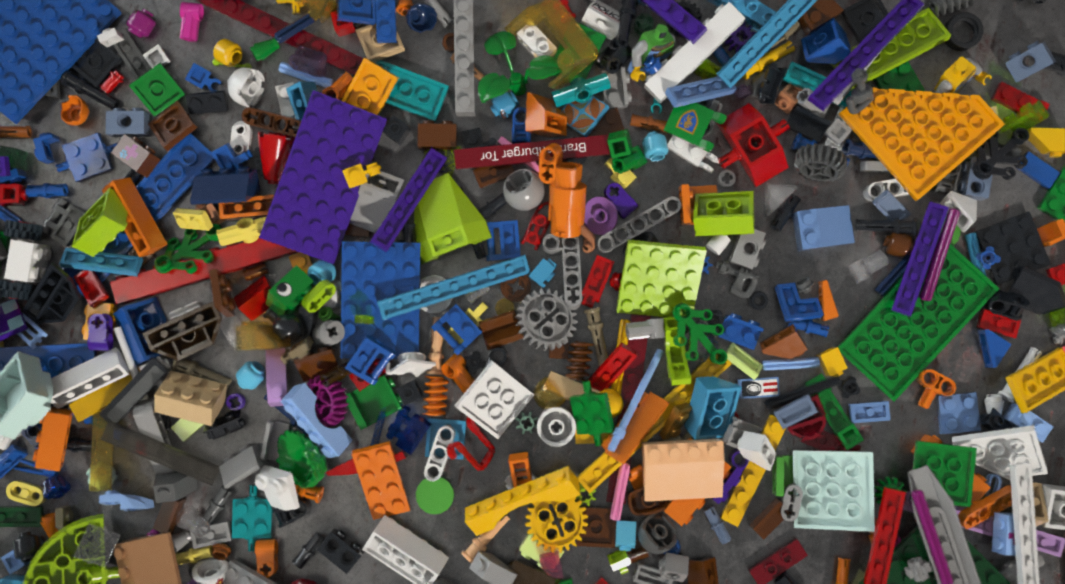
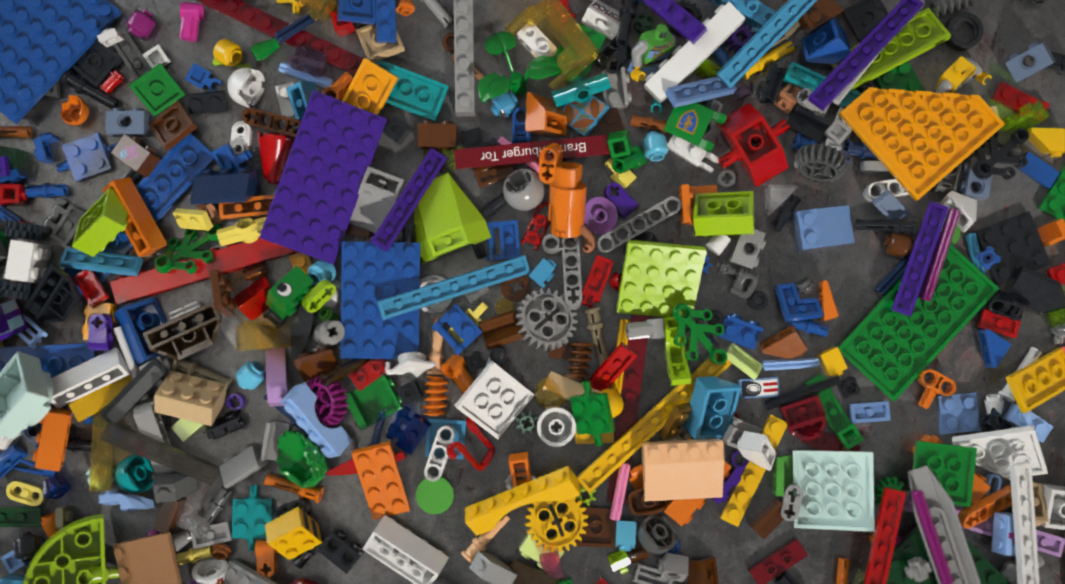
clear piece [73,523,120,567] -> none
white slope [255,465,300,511] -> none
black hair [272,314,304,342] -> none
dark tan plate [280,335,314,365] -> none
yellow plate [342,162,381,189] -> none
blue plate [345,335,396,385] -> none
clear neon green tile [354,315,374,324] -> none
dark blue hair [406,3,437,33] -> none
orange windscreen [601,391,669,465] -> none
light blue bar [607,349,664,452] -> none
blue plate [644,56,662,75] -> none
sand blue axle [703,505,731,544] -> none
sand blue tile [774,394,818,429] -> none
dark grey piece [846,68,874,114] -> none
clear piece [847,250,889,284] -> none
none -> teal cylinder [115,454,155,494]
none -> yellow brick [265,507,322,560]

